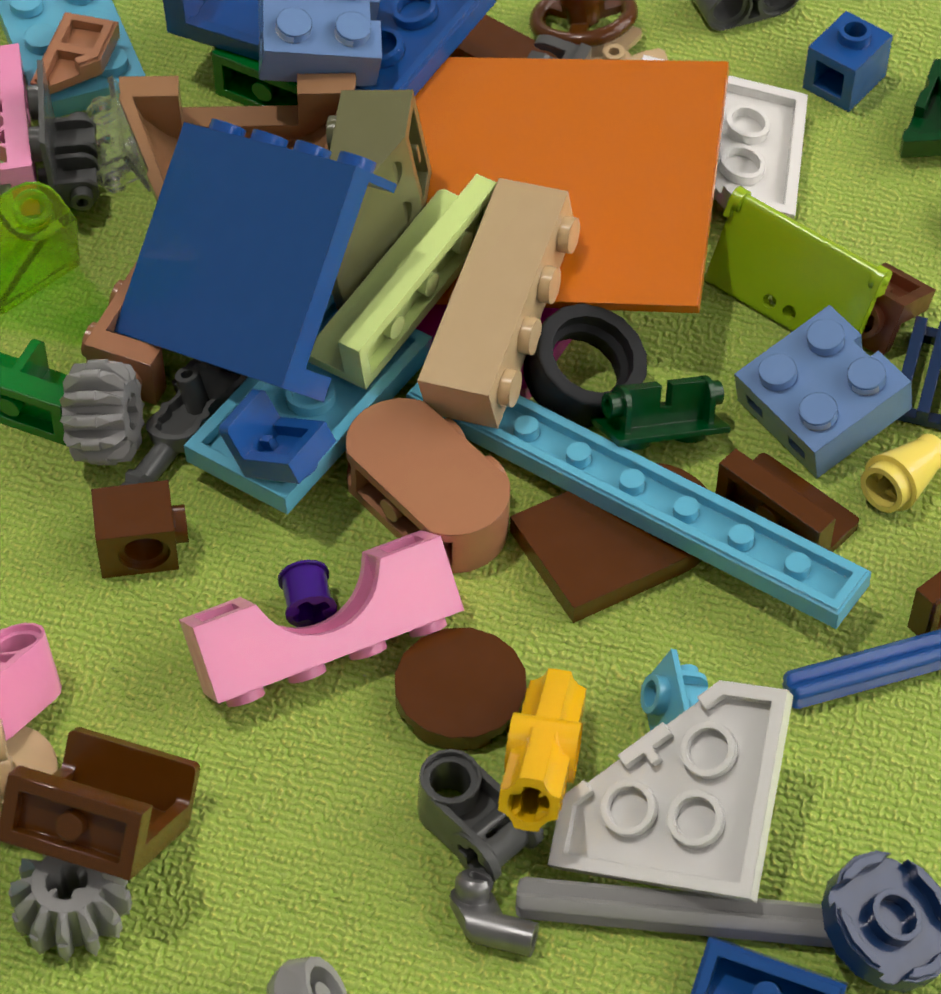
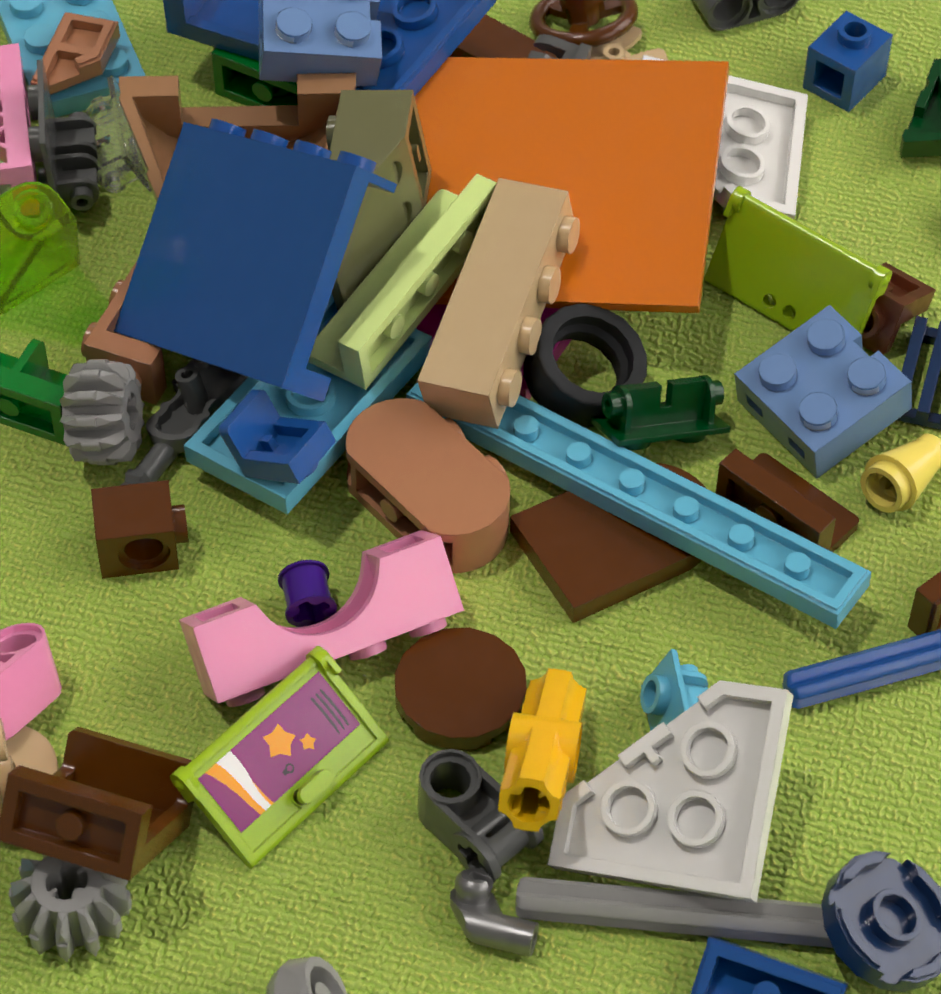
none -> door [170,646,389,869]

